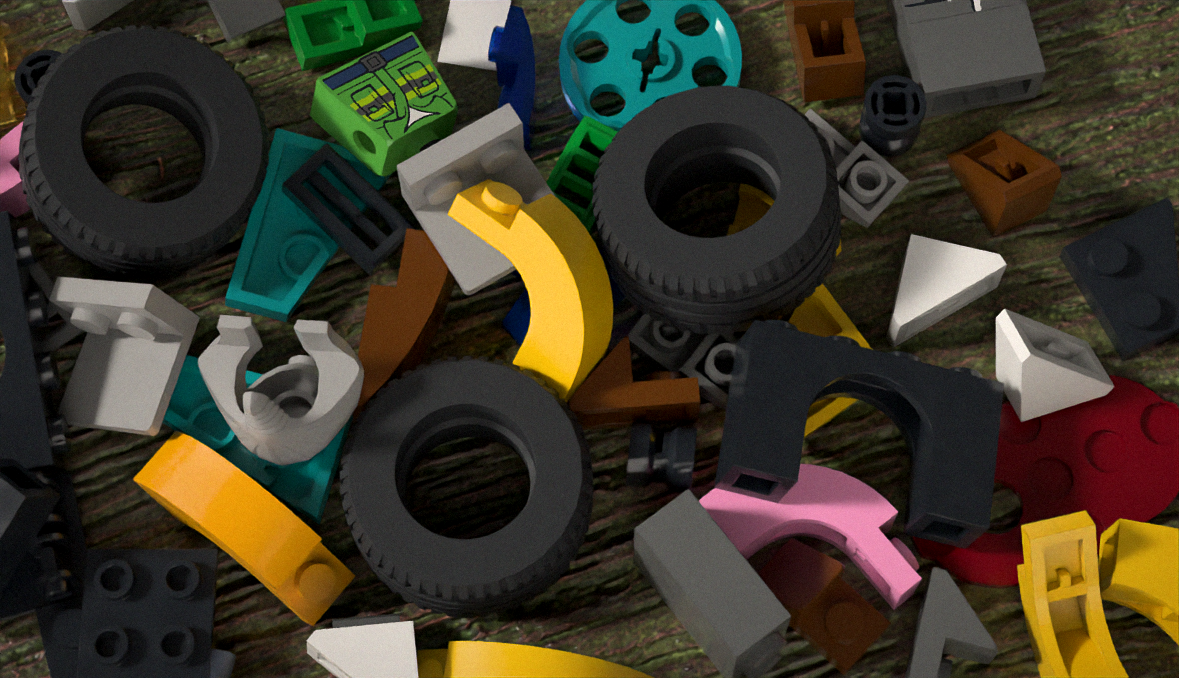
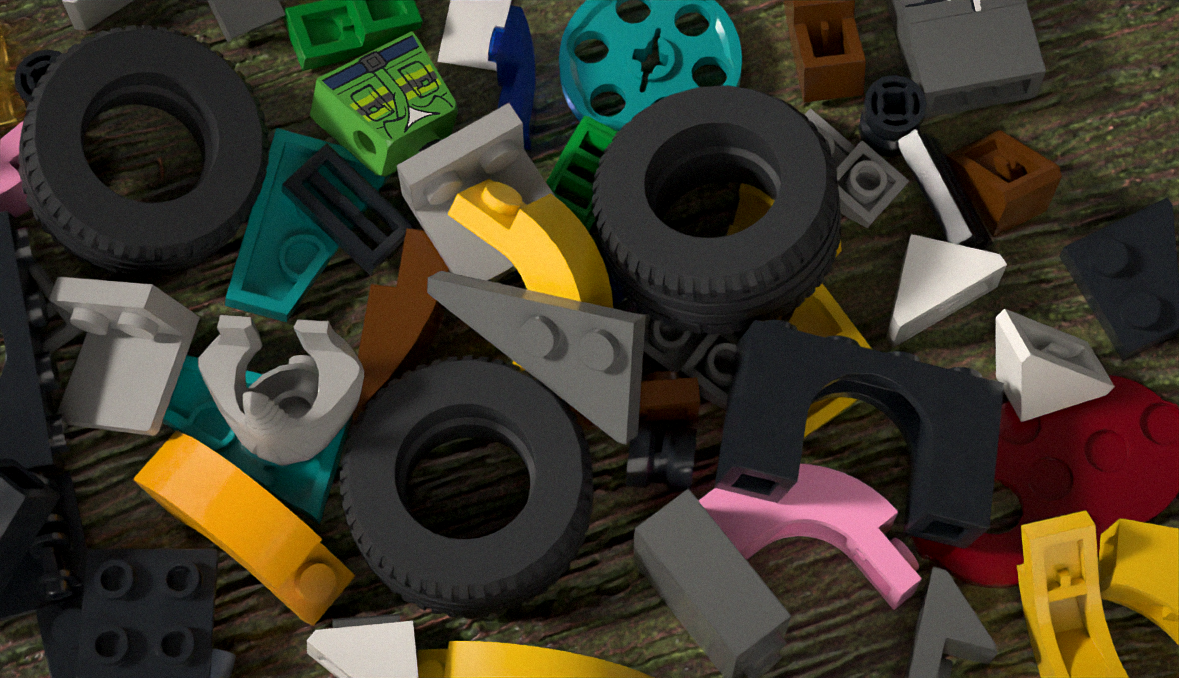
reddish brown slope [758,538,891,676] -> none
none -> dark grey wing [427,271,646,444]
none -> tile [898,129,994,250]

